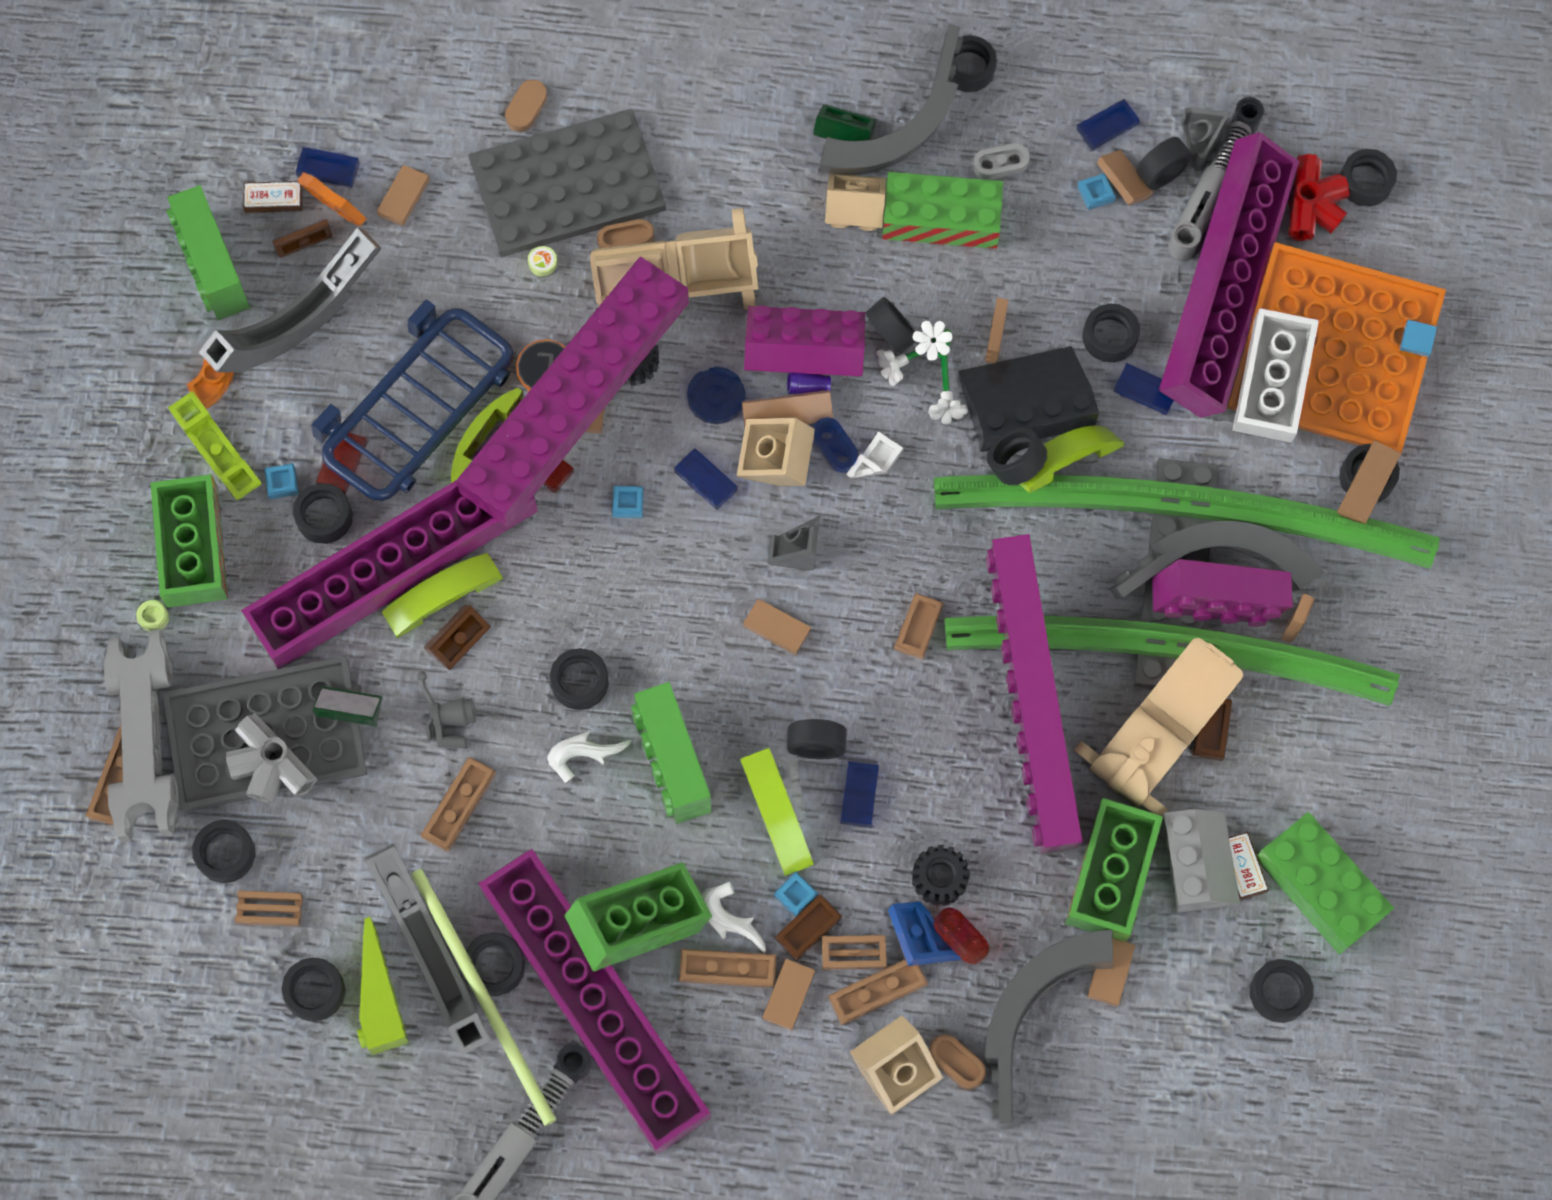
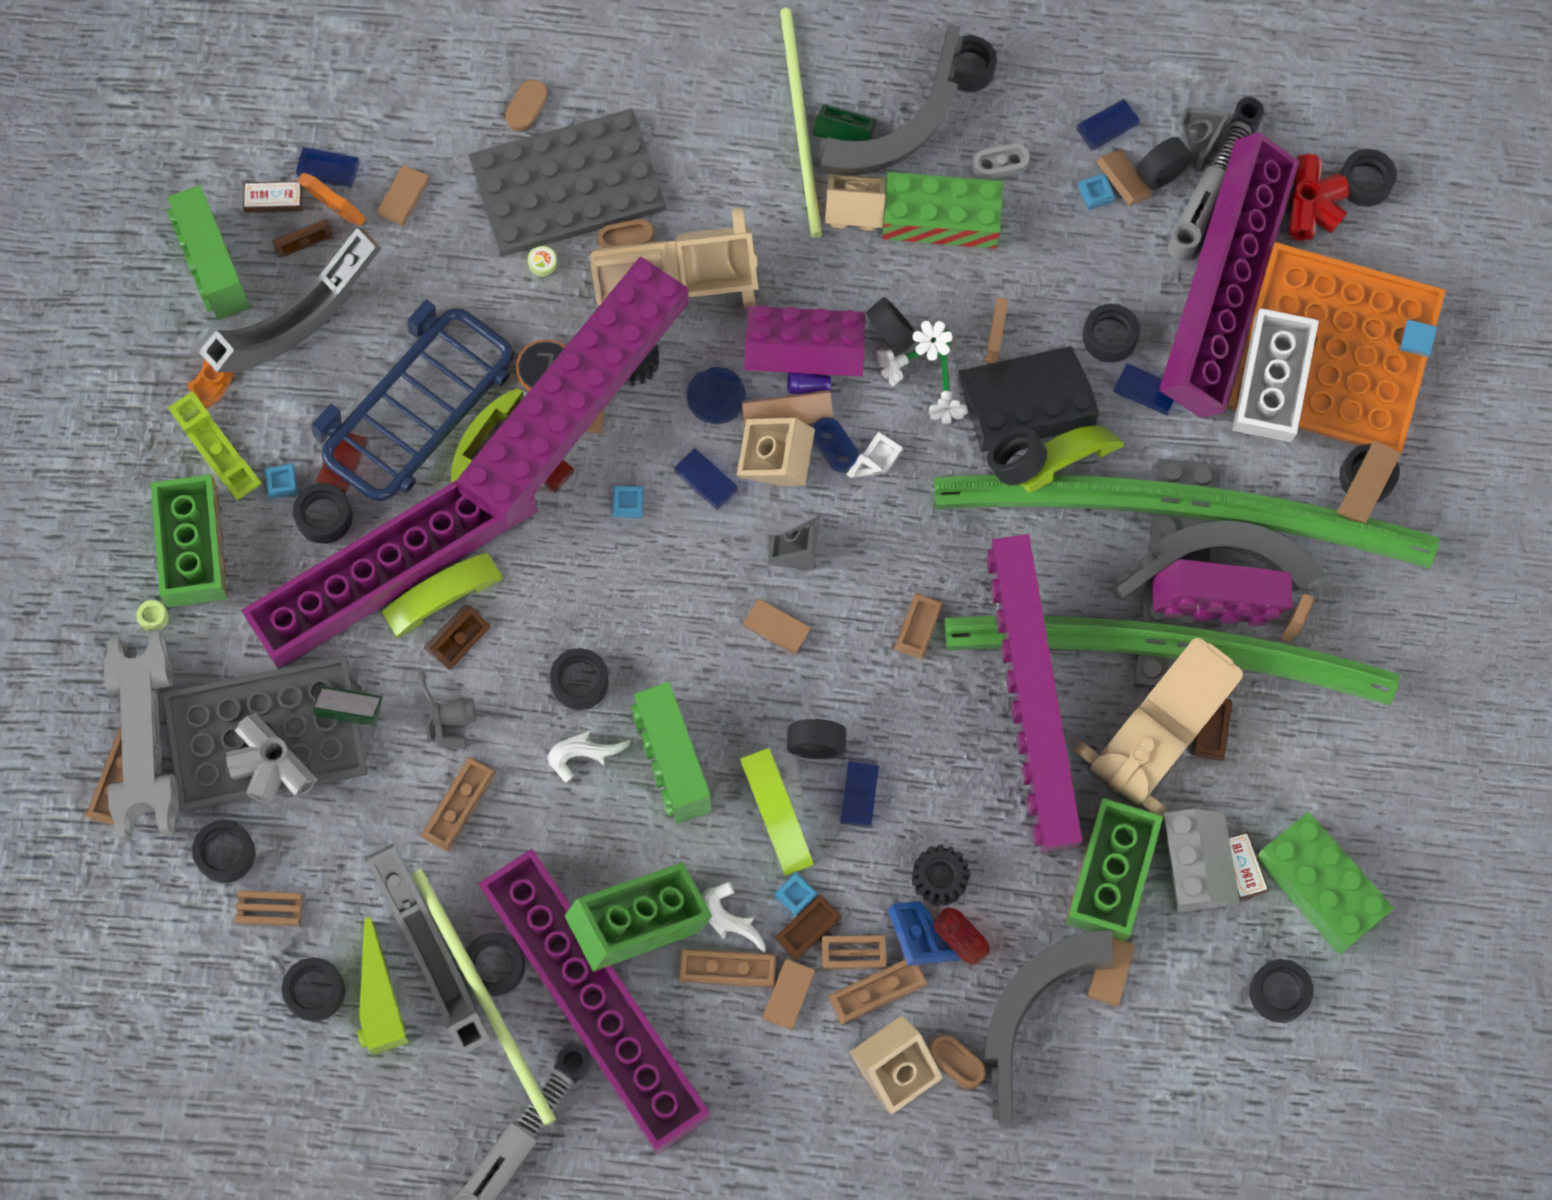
none -> yellowish green piece [780,8,822,238]

